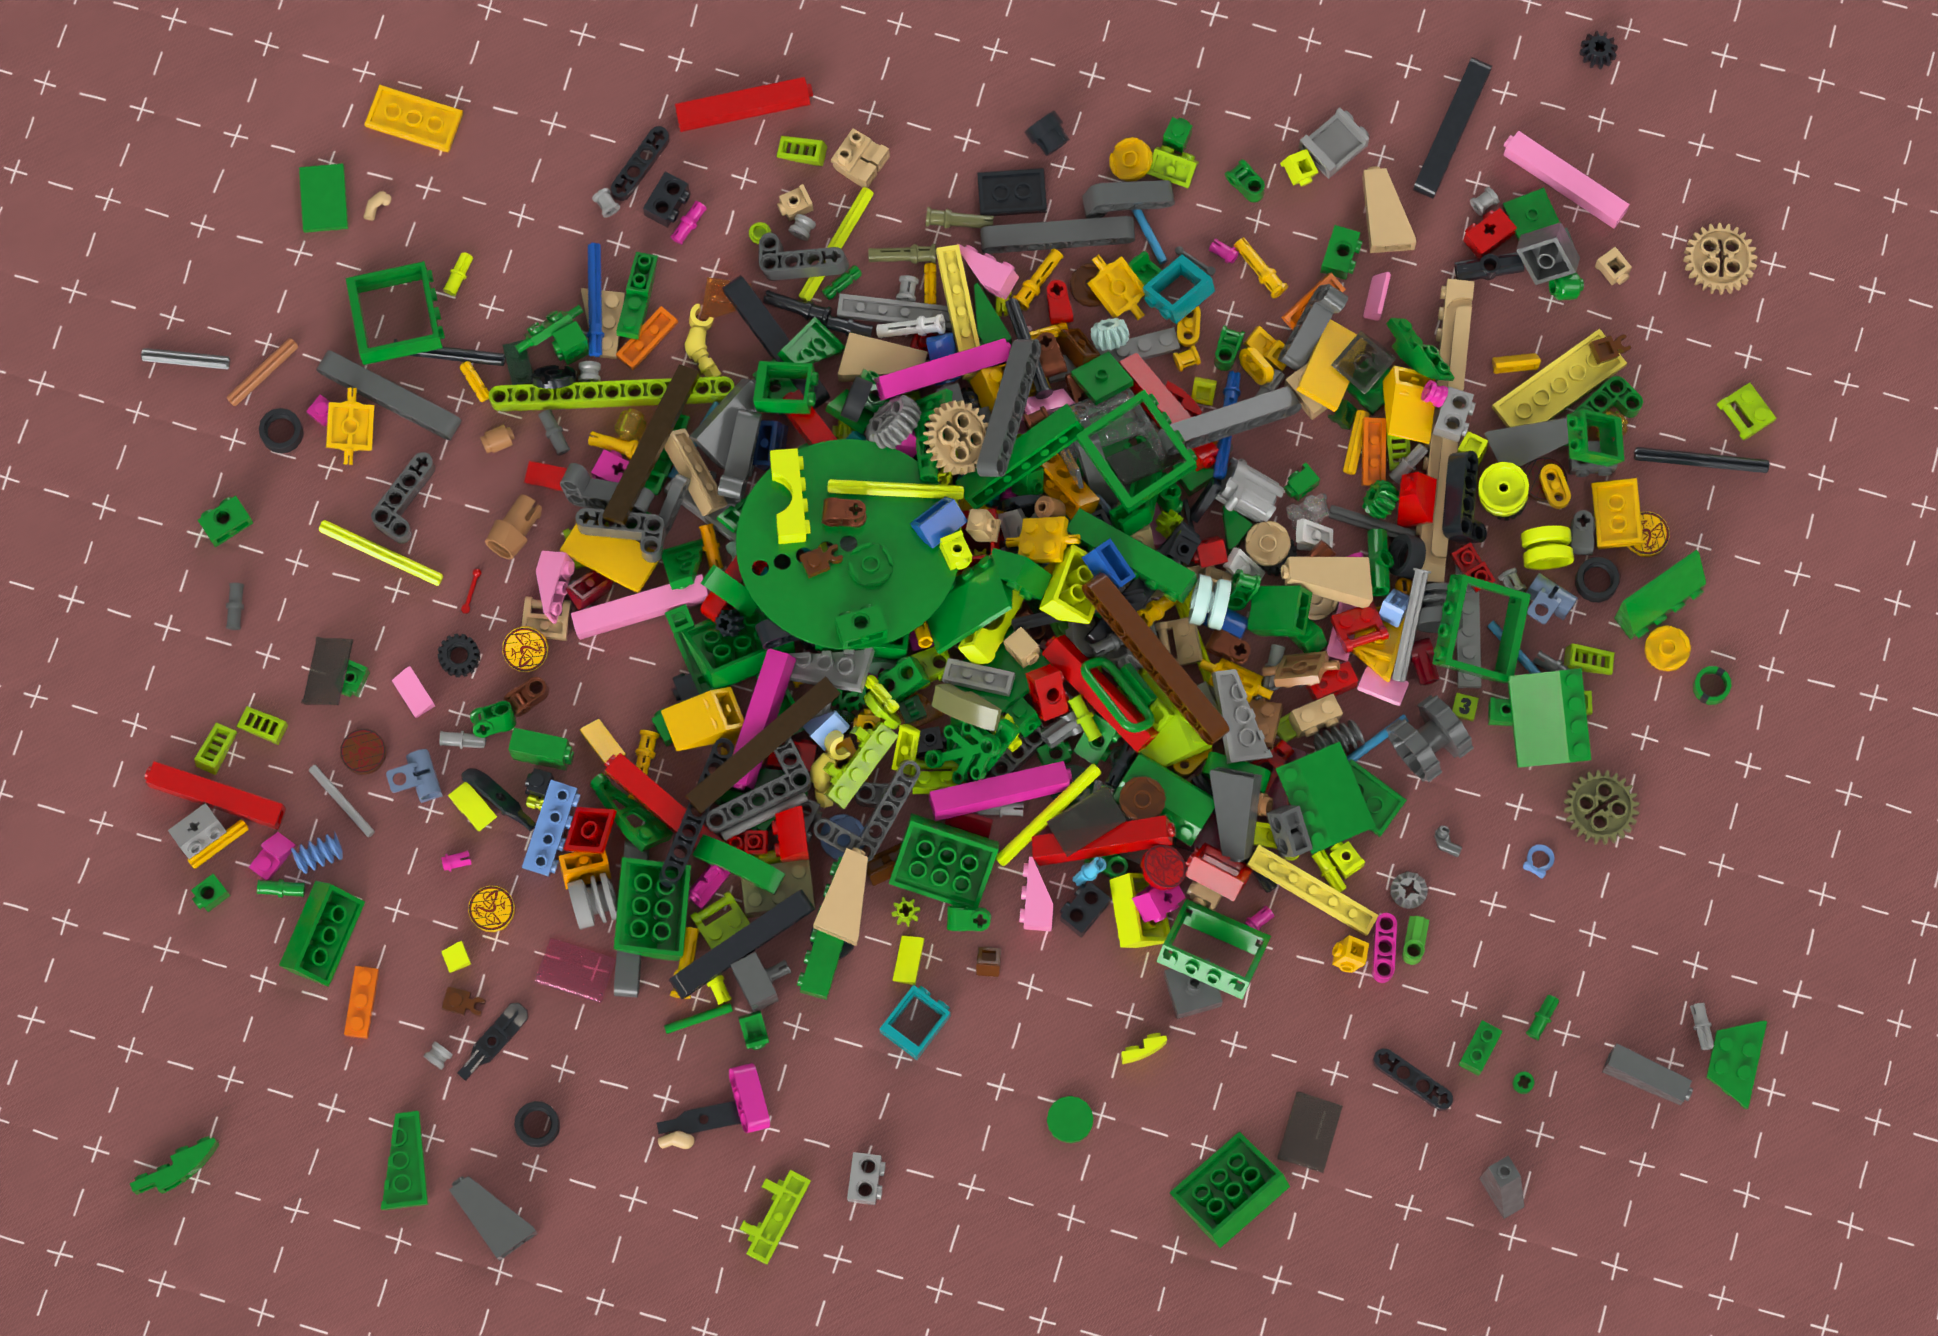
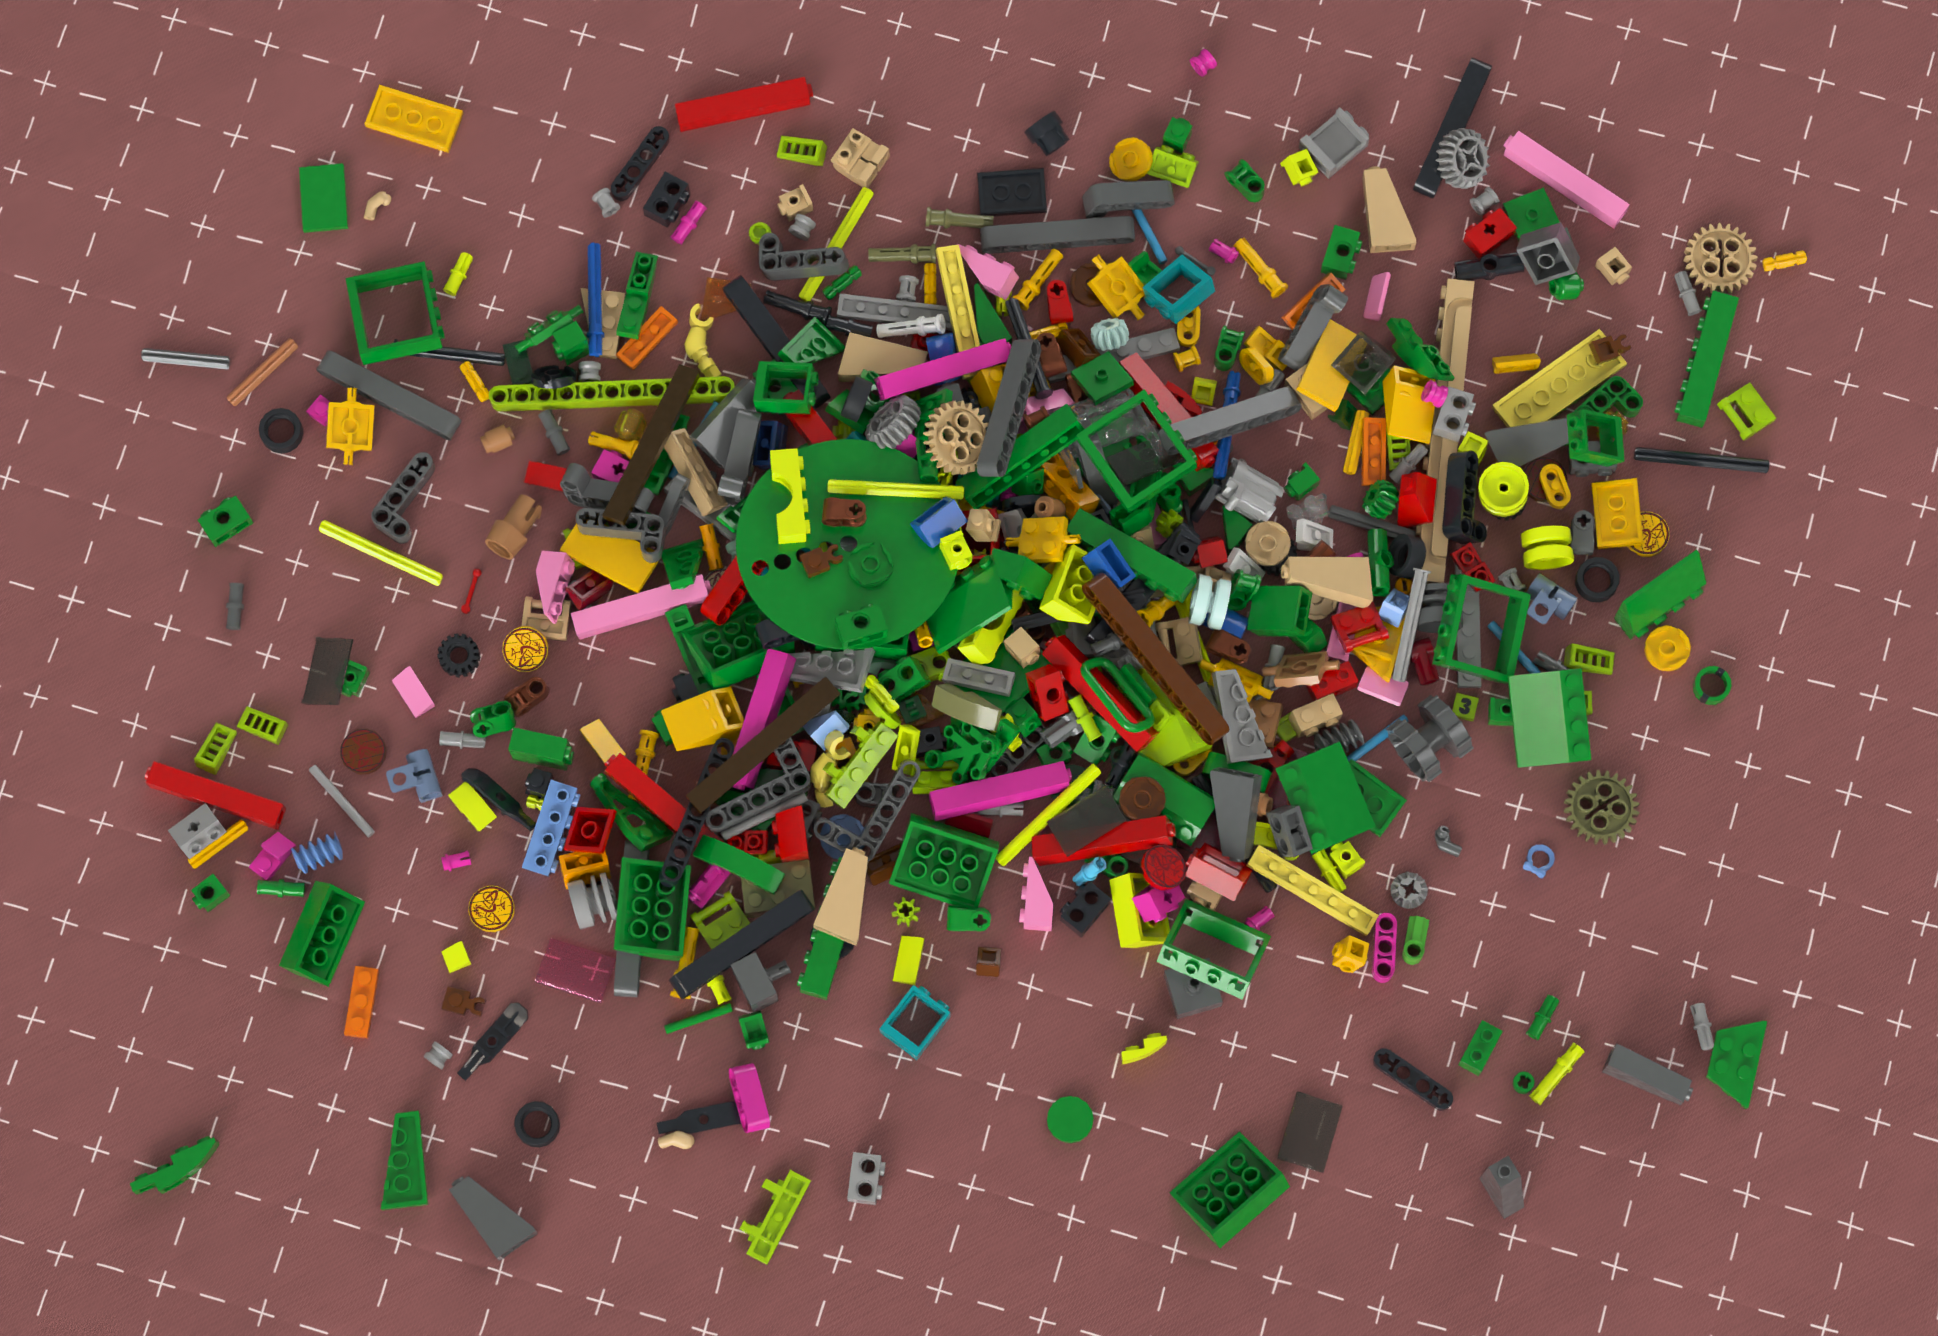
green slope [701,565,758,618] -> none
black gear [715,609,745,637] -> none
black gear [1579,31,1618,69] -> none
none -> dark pink wheel [1189,49,1217,77]
none -> light grey gear [1435,128,1490,189]
none -> neon yellow pin [1529,1042,1585,1105]
none -> light grey axle [1674,271,1702,316]
none -> green brick [1674,290,1739,428]
none -> yellow axle [1762,250,1807,271]

